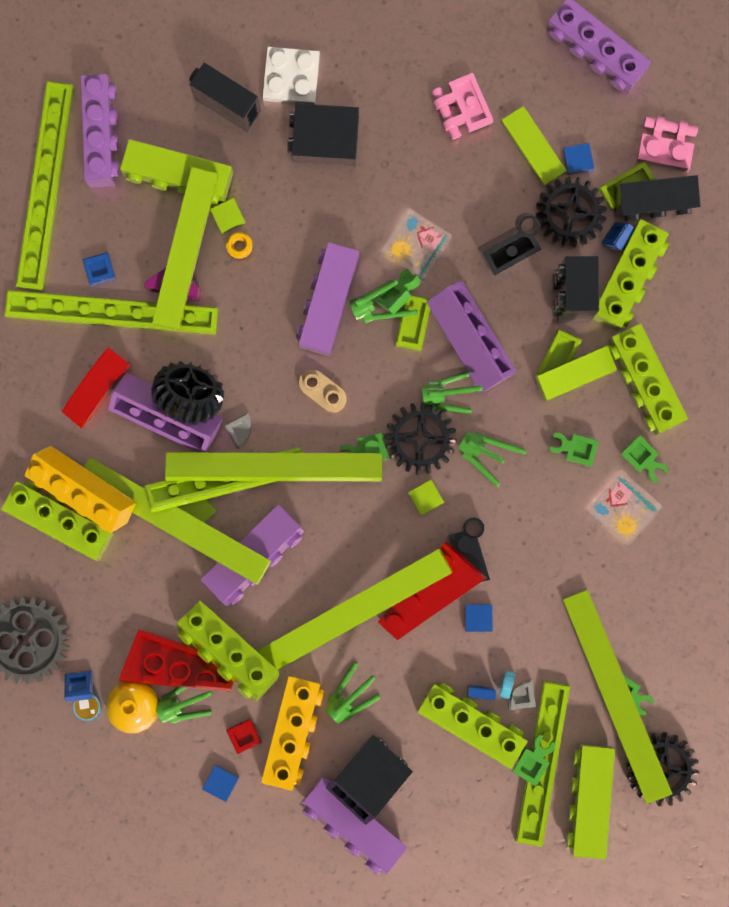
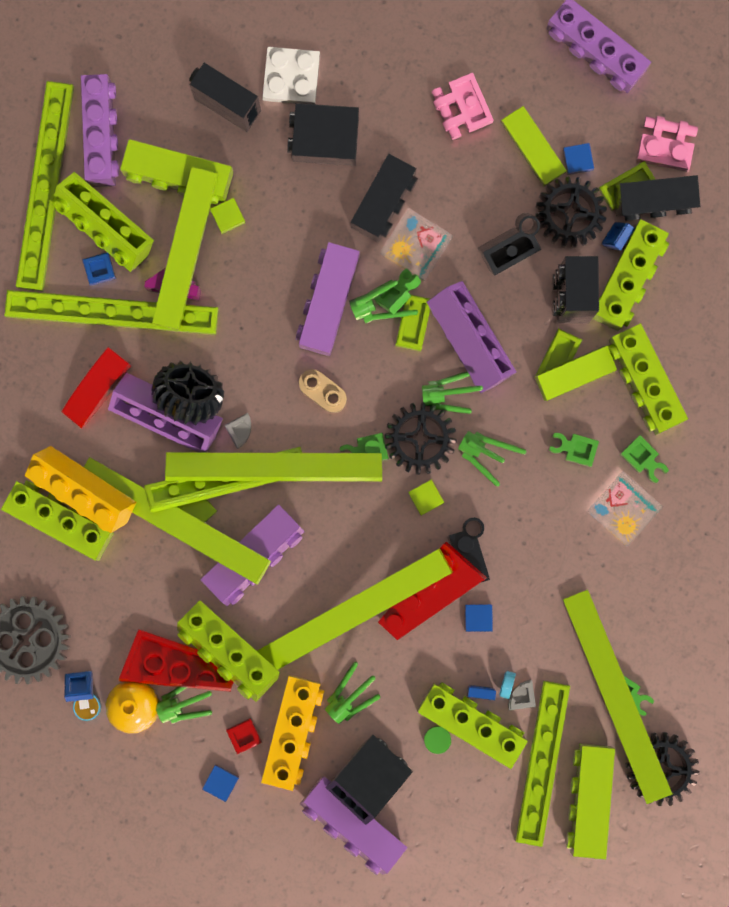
yellow plate [226,232,253,259] -> none
bright green plate [512,734,555,786] -> none
none -> lime brick [51,172,154,272]
none -> black brick [350,153,418,242]
none -> bright green tile [424,726,451,754]

